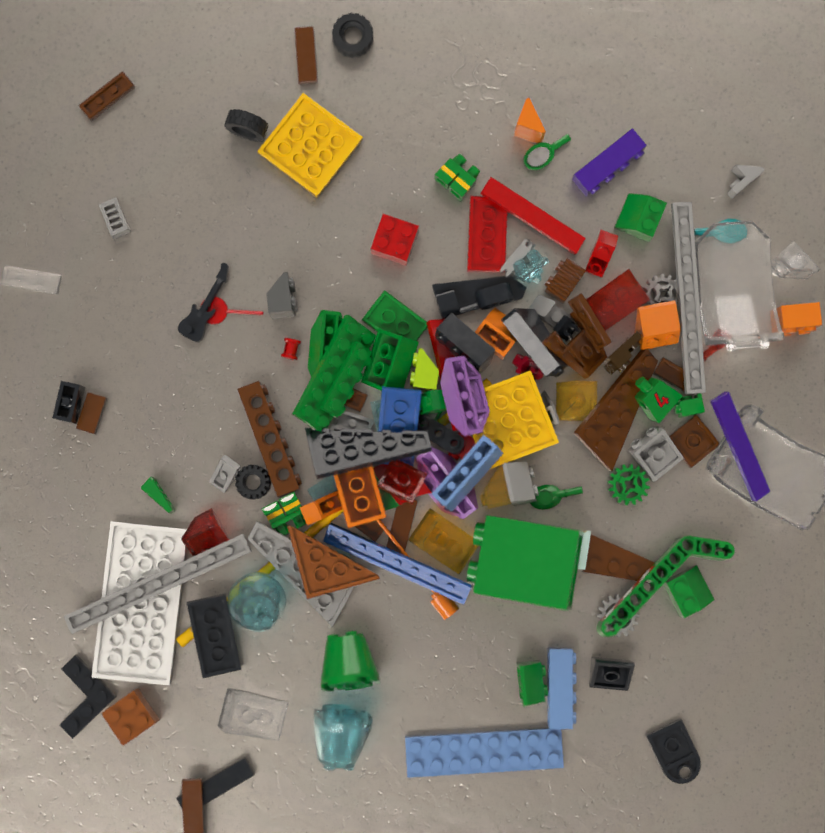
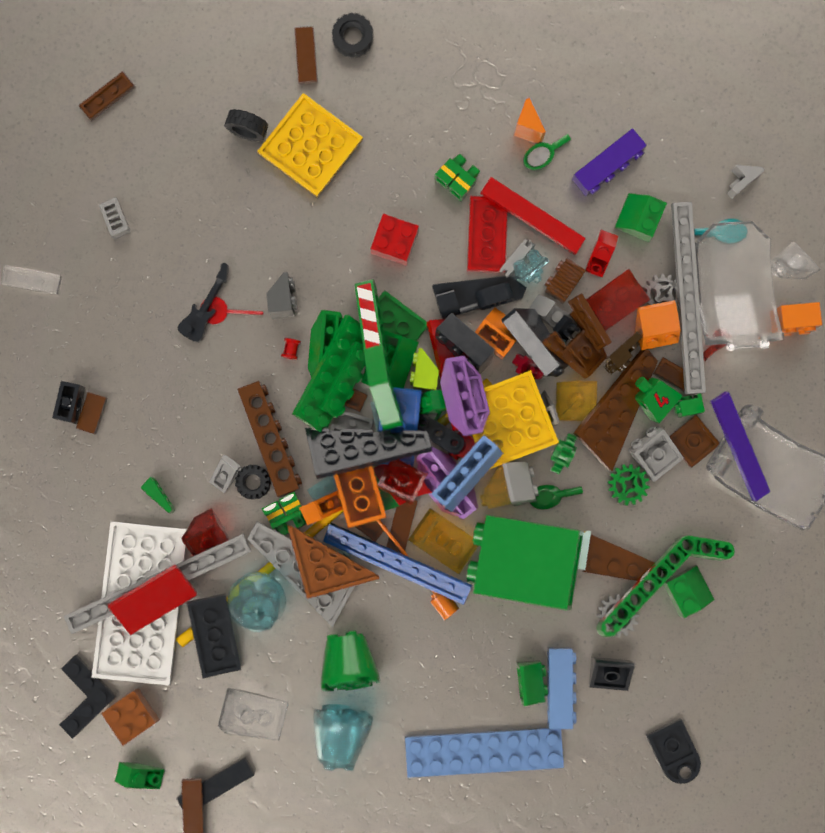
none -> red tile [108,564,197,635]
none -> green slope [115,762,164,789]
none -> green beam [355,279,403,430]
none -> green gear [550,433,577,474]

